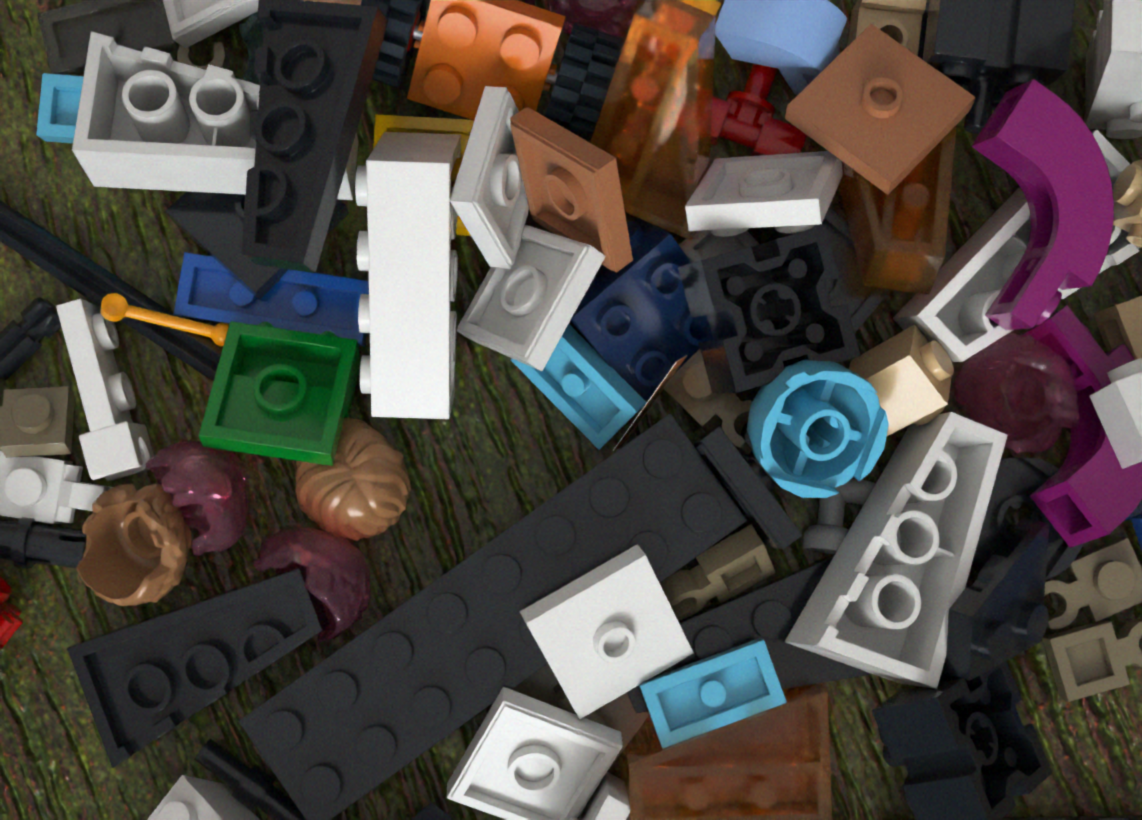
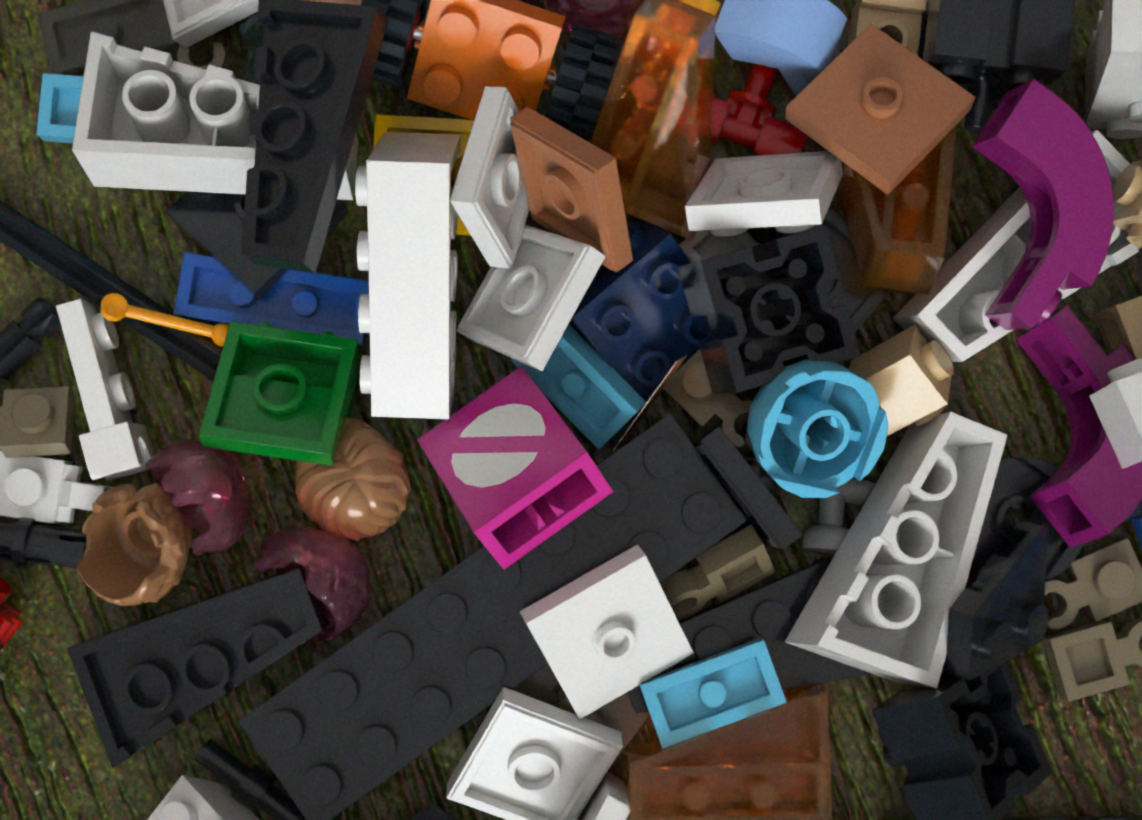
clear pink hair [954,333,1080,454] -> none
none -> dark pink brick [417,366,613,570]

